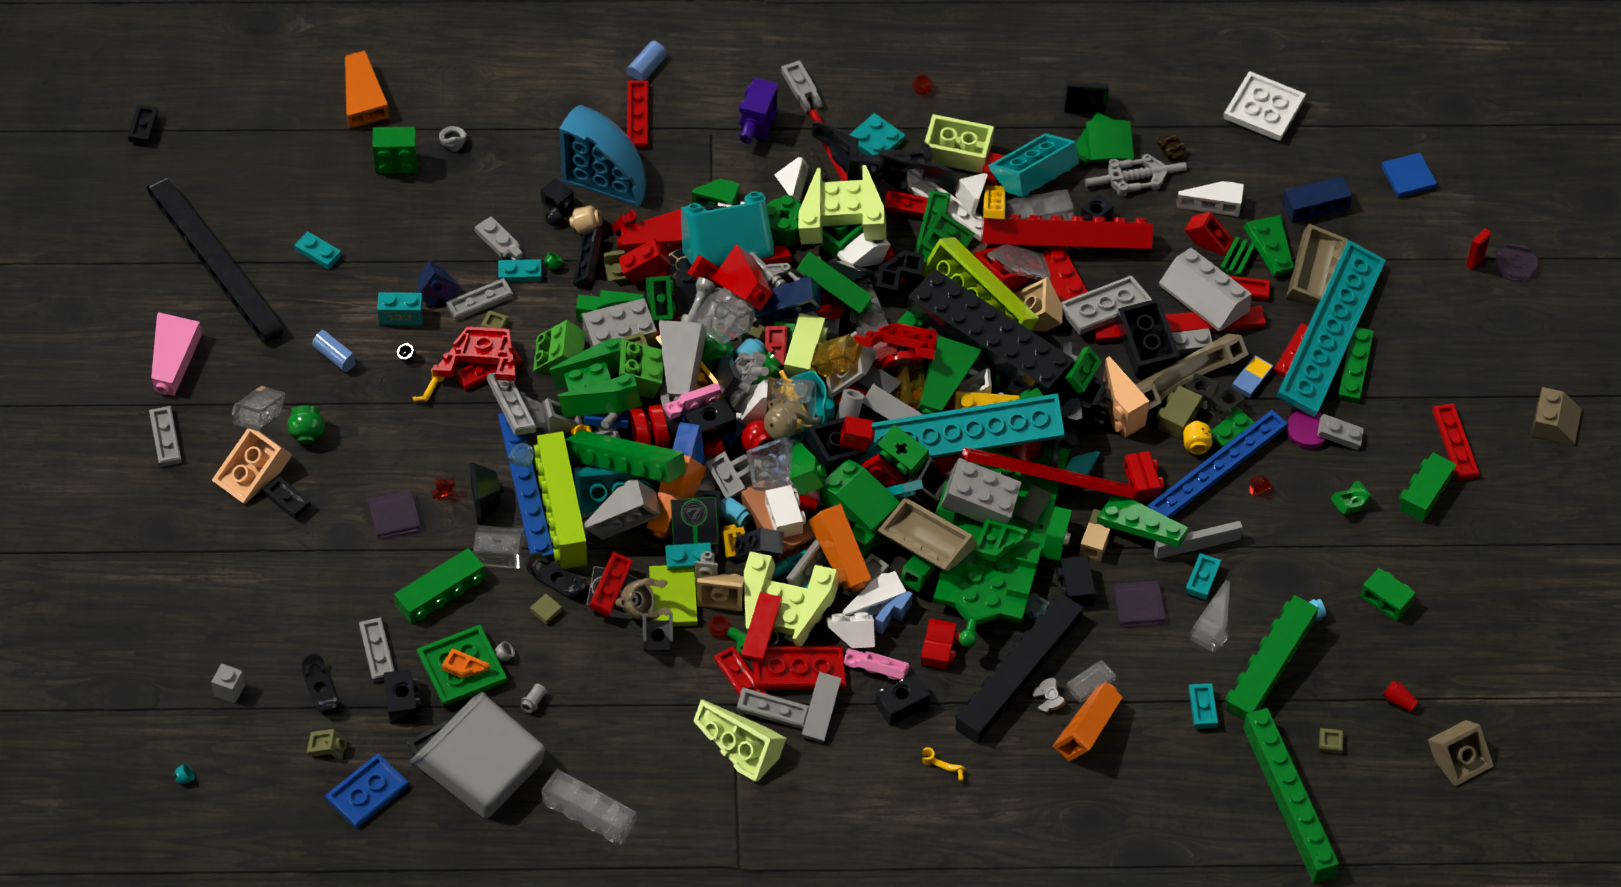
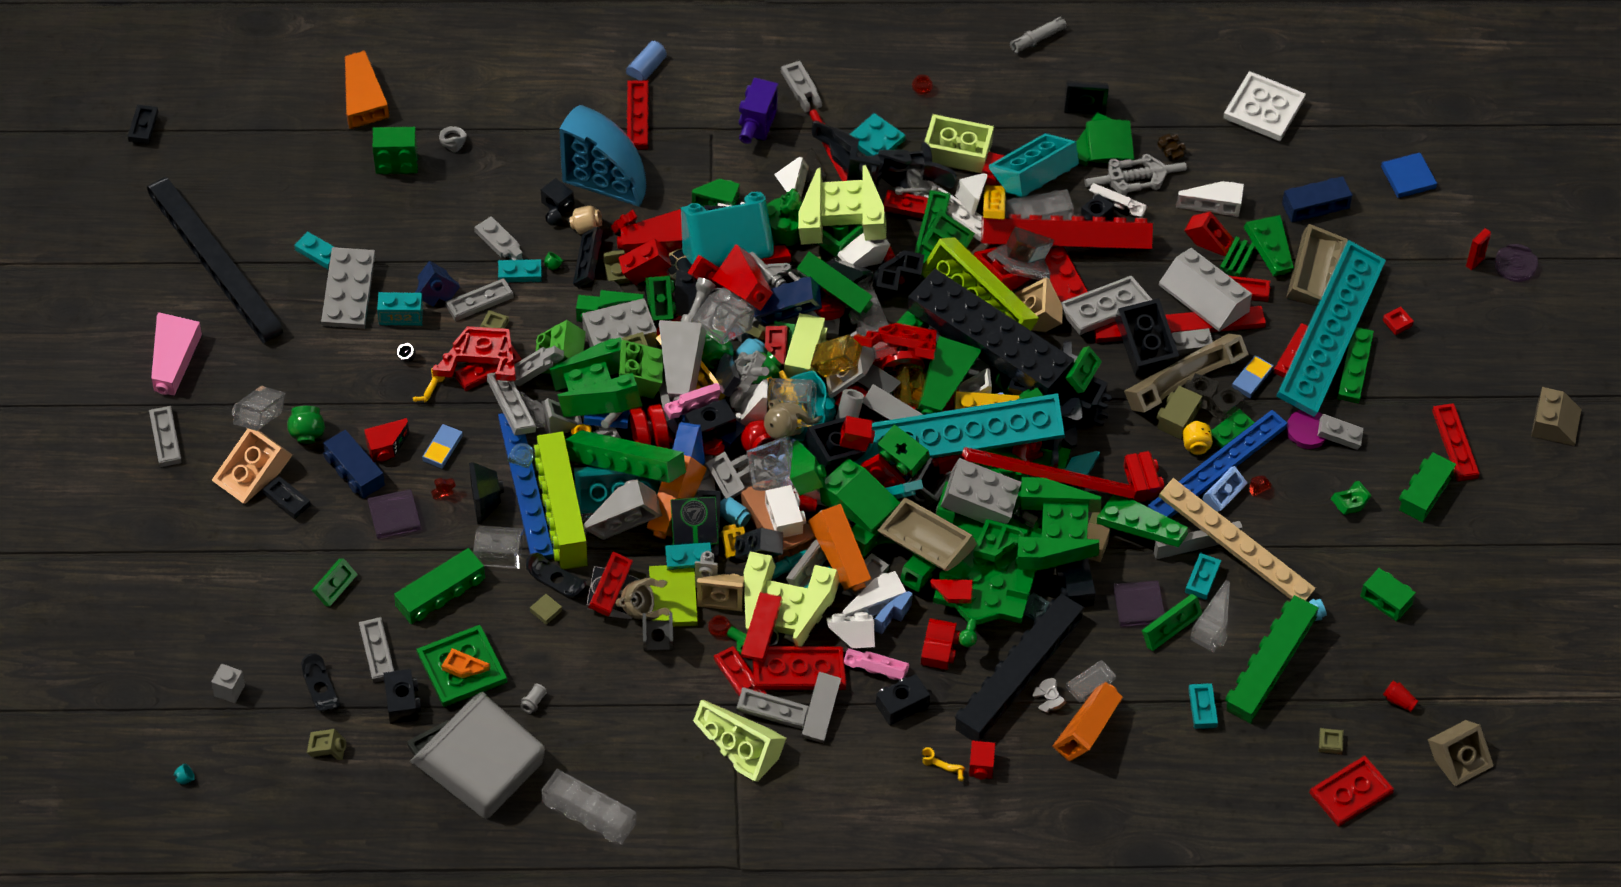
medium blue brick [312,330,356,372] -> none
blue tile [325,753,409,829] -> none
light grey hinge [495,641,515,662] -> none
light nougat slope [1103,356,1149,438] -> none
green brick [1243,708,1339,884] -> none
none -> green plate [312,558,358,606]
none -> light grey plate [321,247,375,329]
none -> dark blue brick [323,429,385,499]
none -> red slope [364,418,409,462]
none -> medium blue tile [422,424,463,469]
none -> light grey hinge [514,346,564,386]
none -> green piece [780,188,803,214]
none -> light grey hinge [895,185,938,195]
none -> red tile [931,579,973,603]
none -> red brick [969,741,995,779]
none -> clear smoke slope [1006,227,1054,264]
none -> light grey pin [1010,17,1066,53]
none -> green wedge [1017,477,1101,570]
none -> white hinge [1089,183,1147,218]
none -> green plate [1142,594,1203,651]
none -> tan plate [1158,478,1315,601]
none -> light blue brick [1203,466,1247,512]
none -> red tile [1309,756,1394,827]
none -> red plate [1383,307,1414,335]

